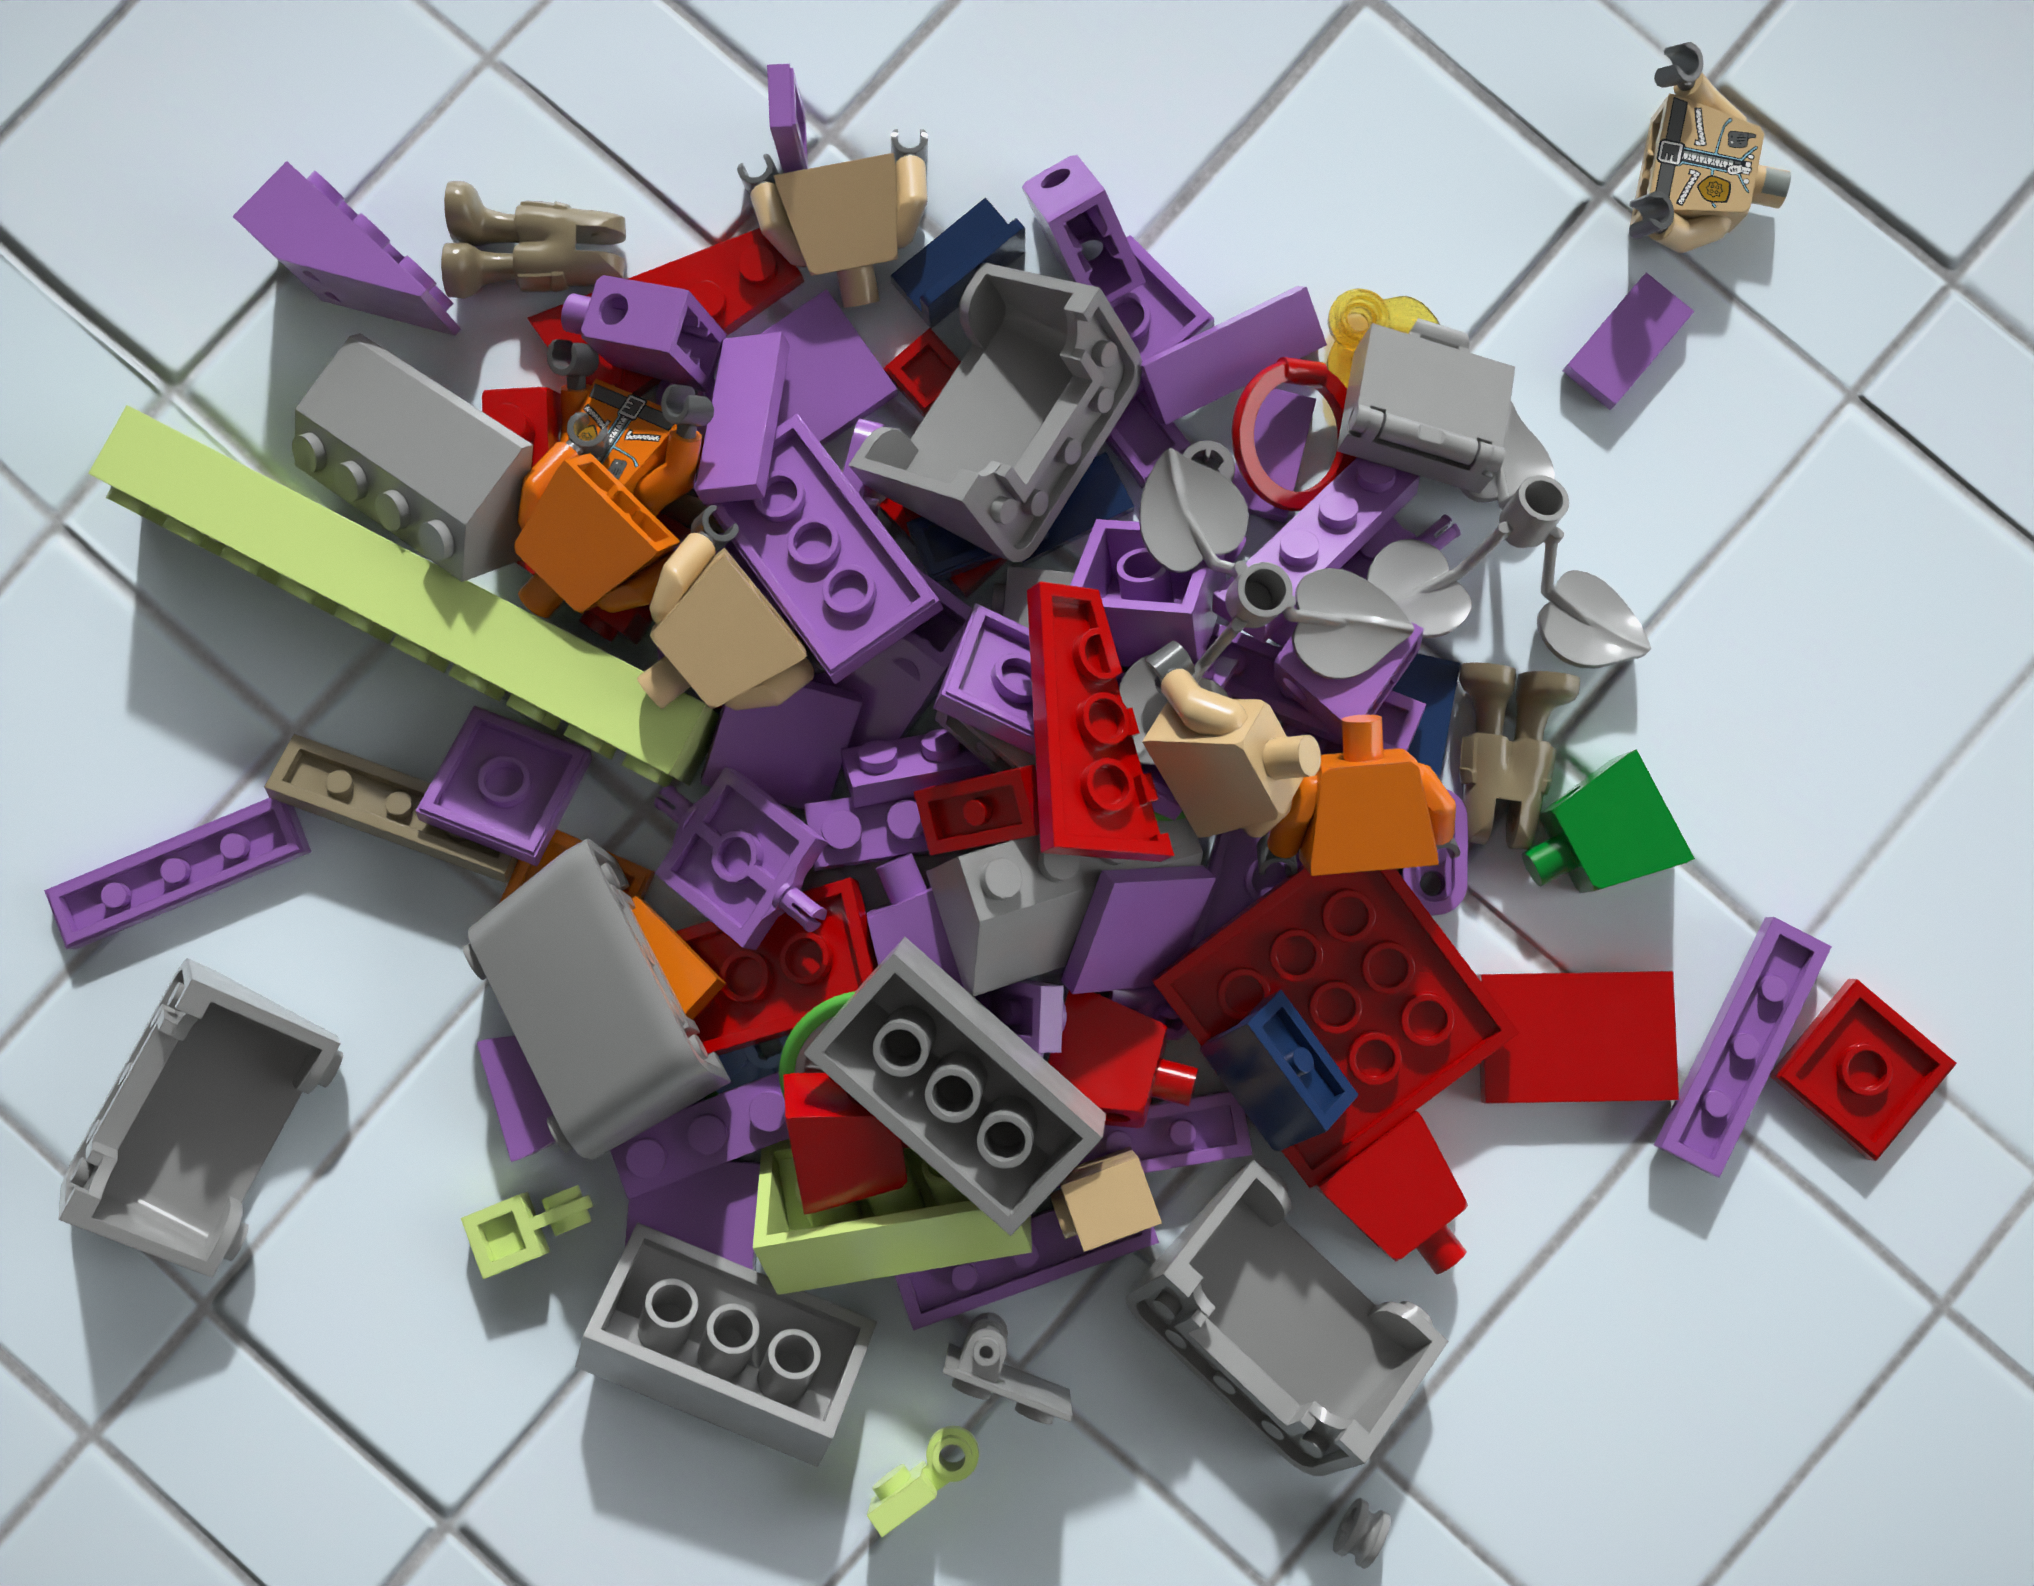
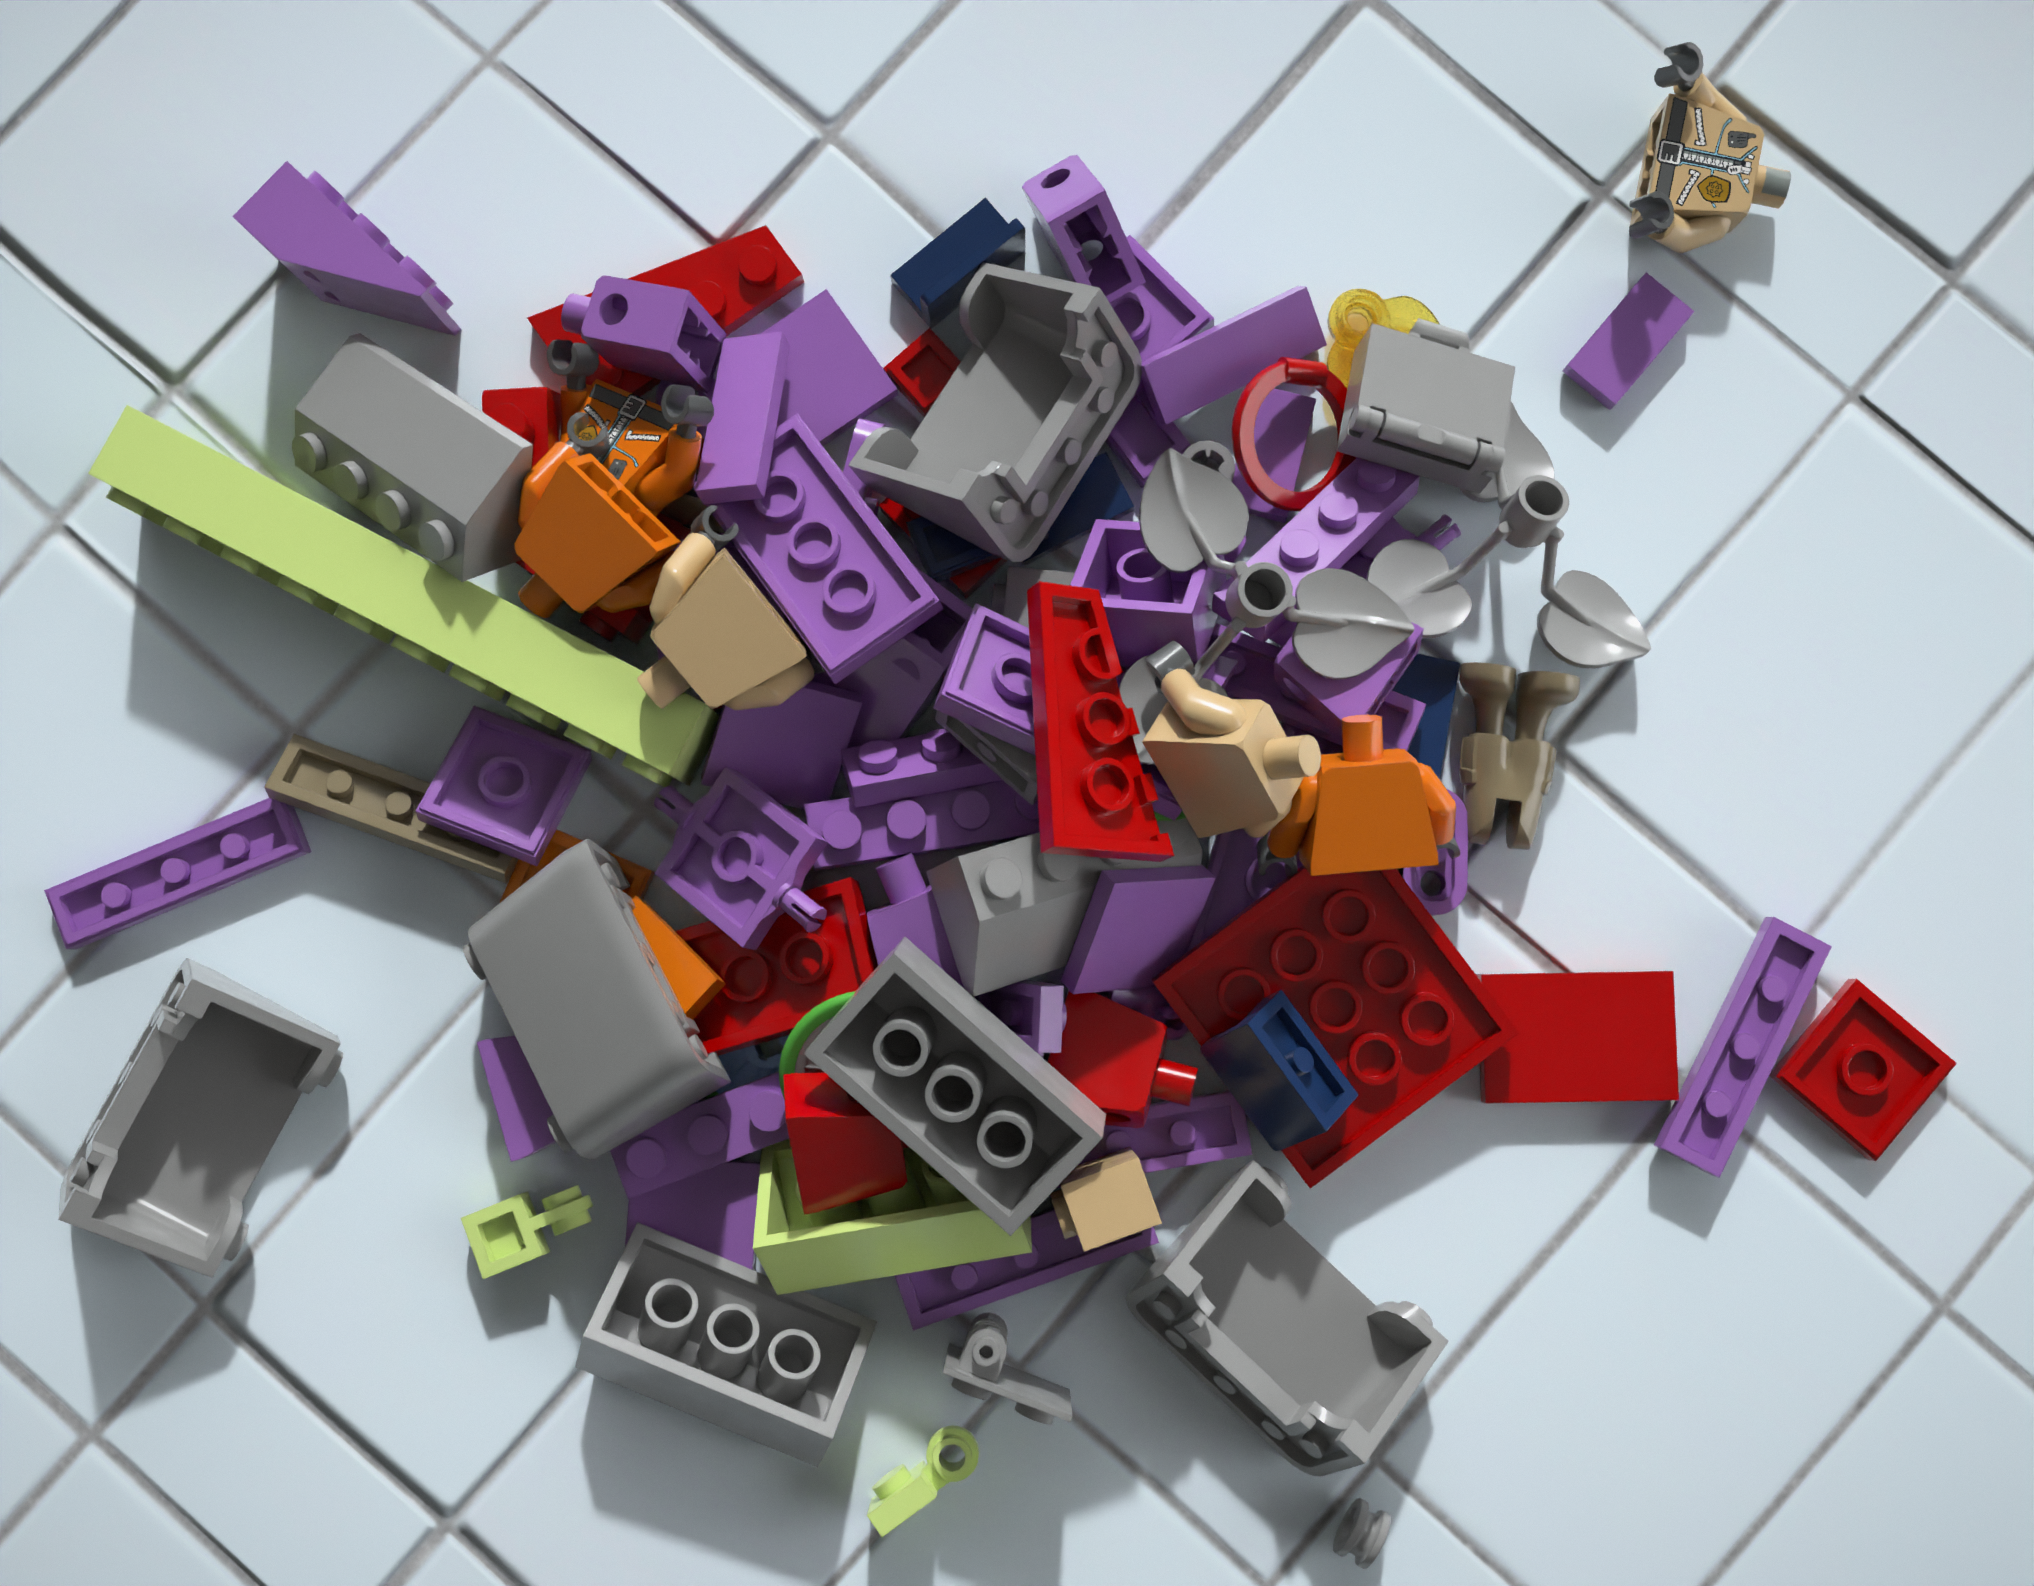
dark tan piece [441,181,626,299] -> none
tan torso [737,129,928,308] -> none
medium lavender tile [767,64,808,173] -> none
red plate [914,764,1040,855] -> none
red torso [1314,1111,1468,1274] -> none
green torso [1522,749,1695,893] -> none

